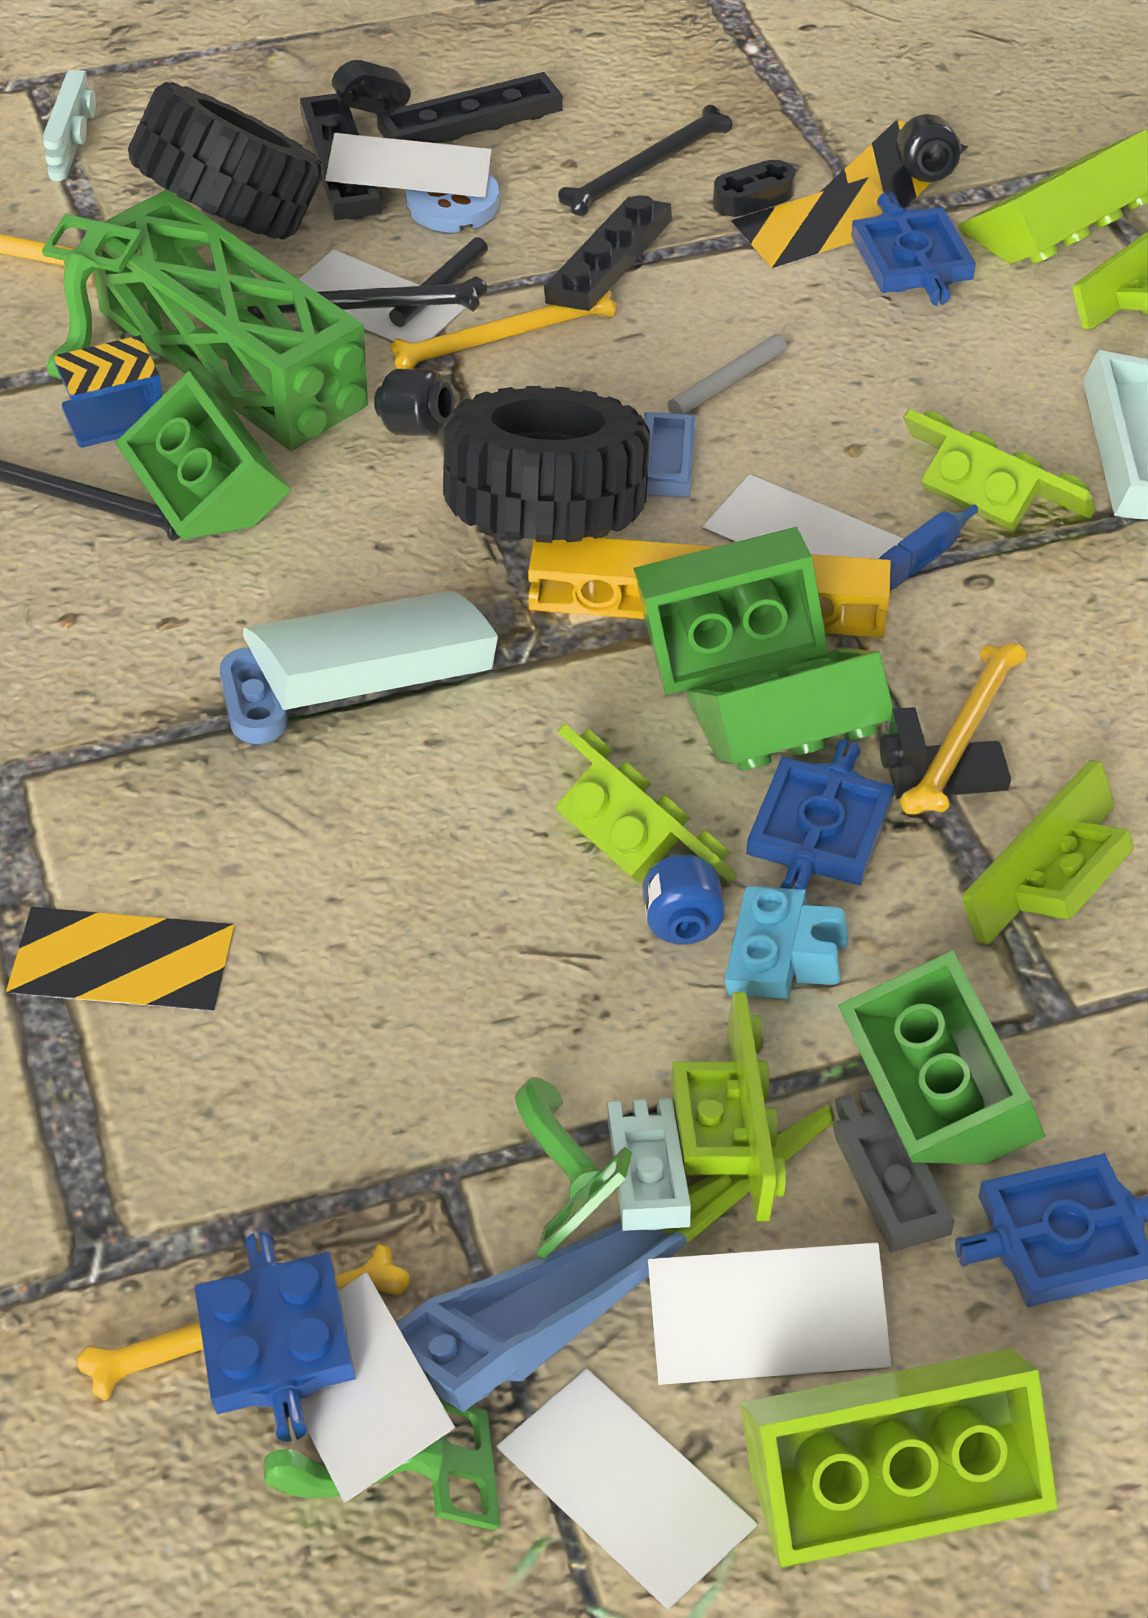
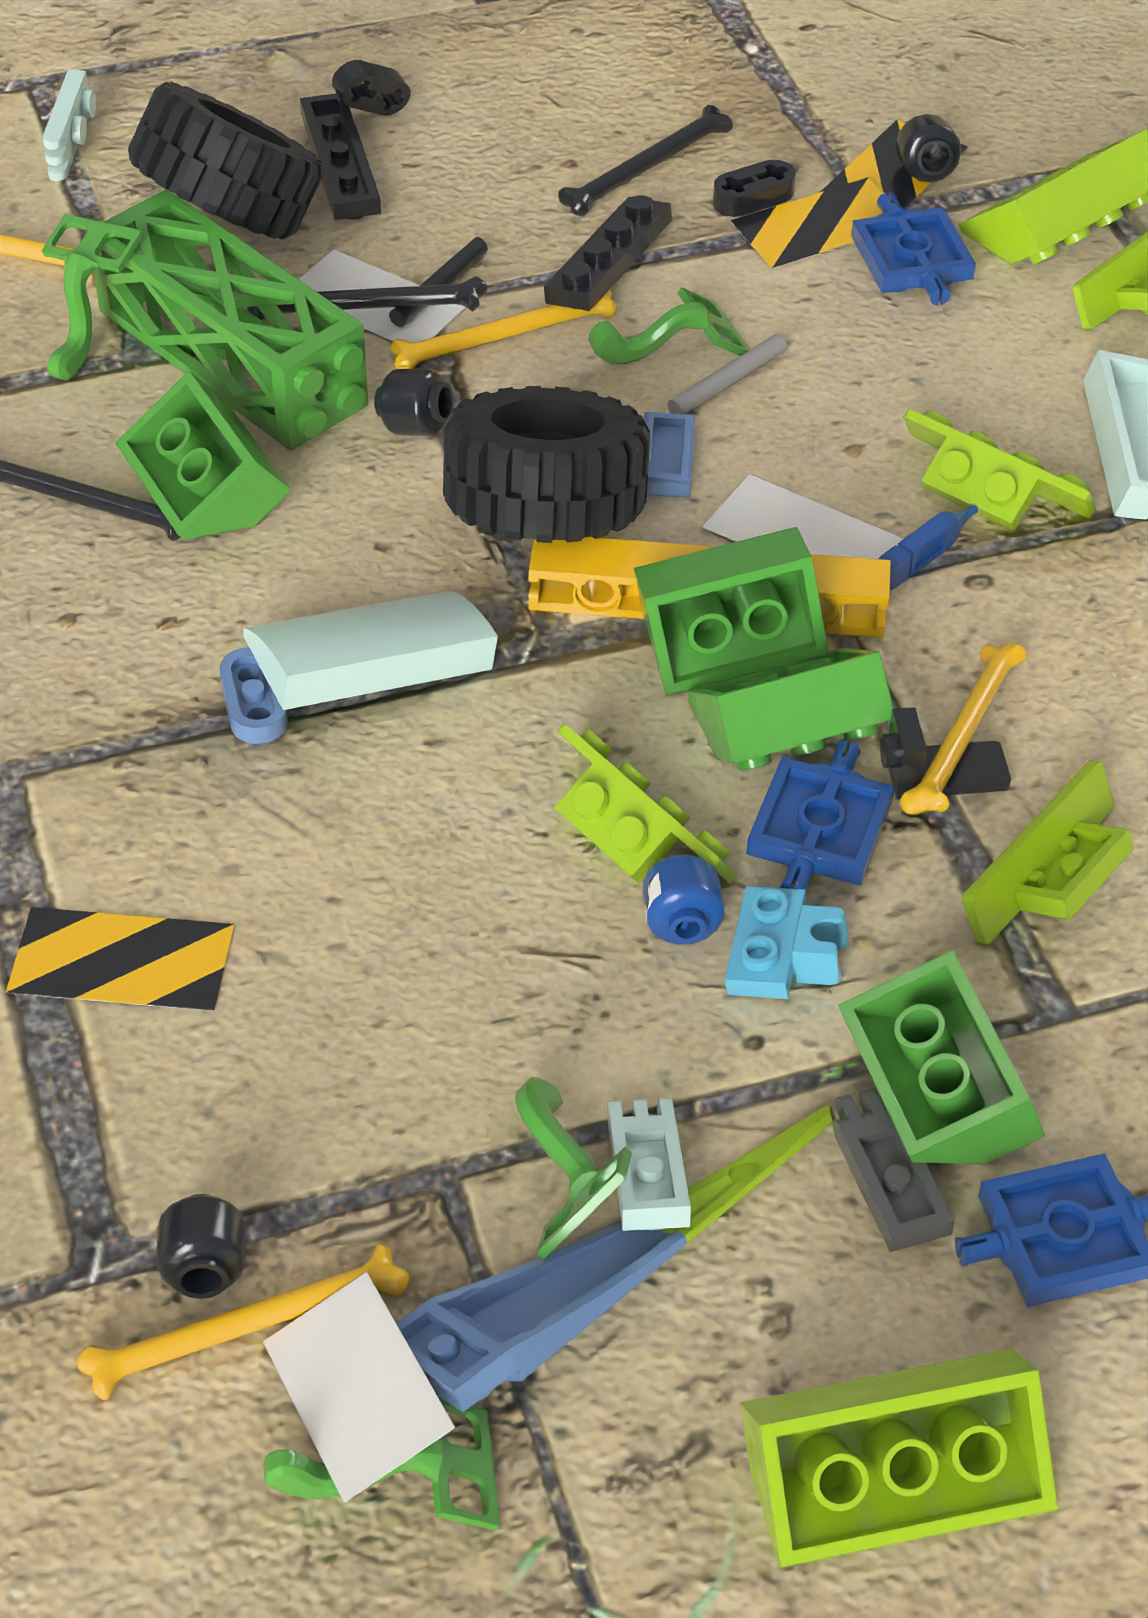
piece [54,335,162,448] -> none
blue plate [194,1231,356,1442] -> none
white sticker [325,133,491,197] -> none
black plate [377,72,563,143] -> none
light blue tile [406,174,500,233] -> none
white sticker [496,1368,759,1610] -> none
white sticker [648,1243,892,1385] -> none
lime bracket [670,992,786,1222] -> none
none -> black head [156,1194,246,1299]
none -> bright green piece [588,287,750,364]

